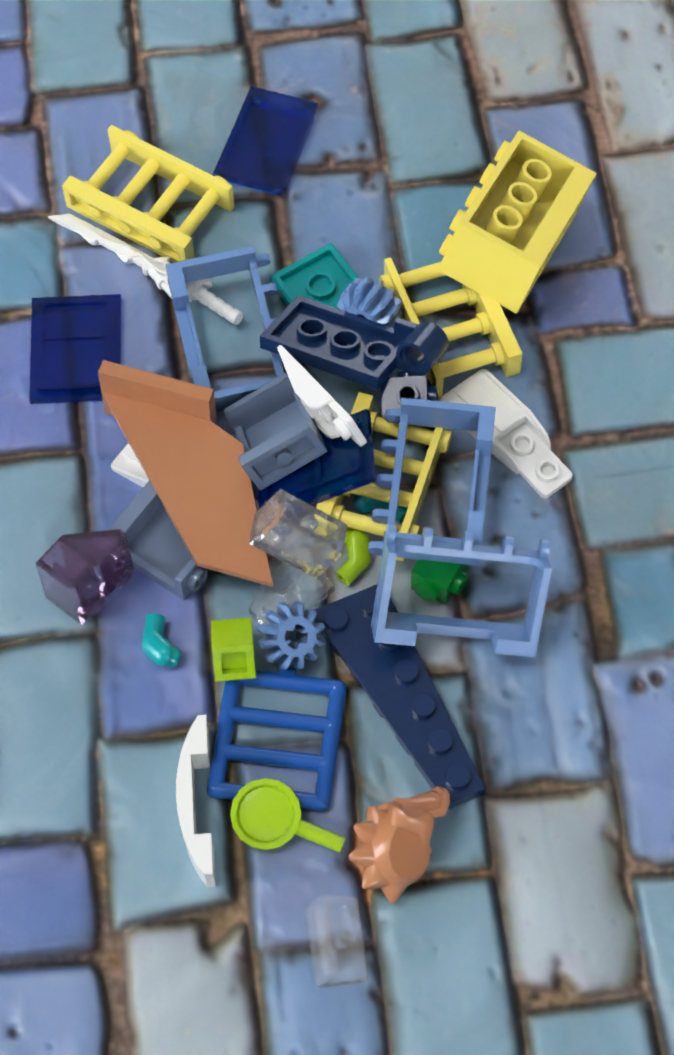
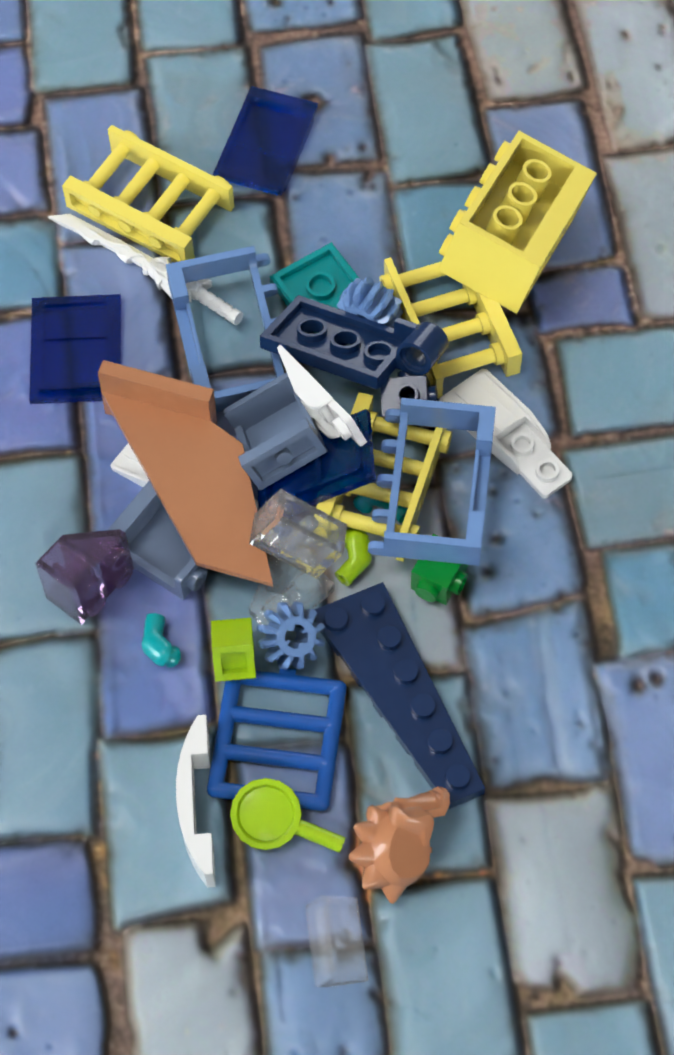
medium blue hinge [371,524,552,657] -> none

